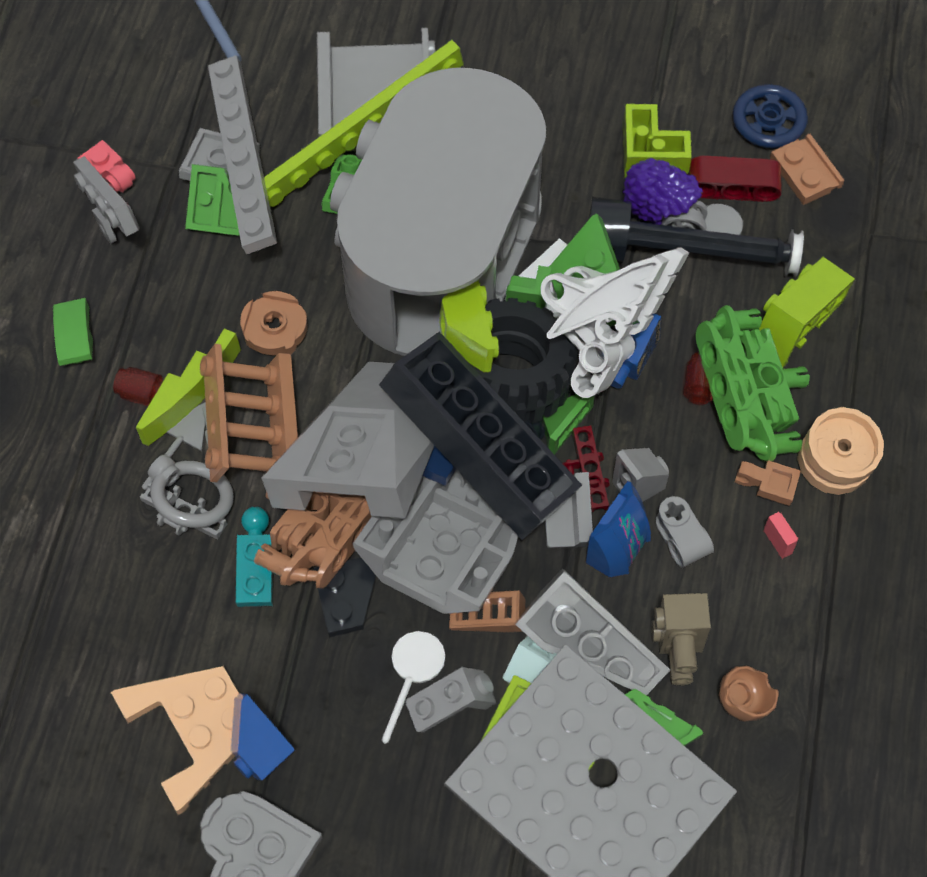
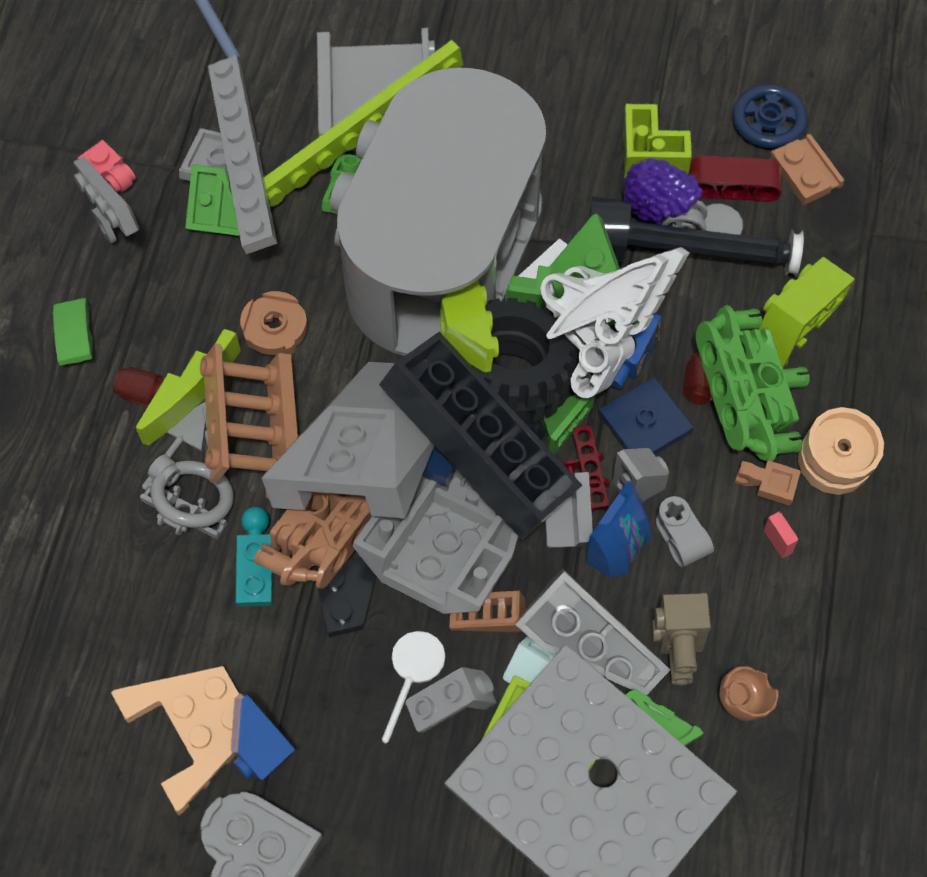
none -> dark blue plate [598,377,694,455]

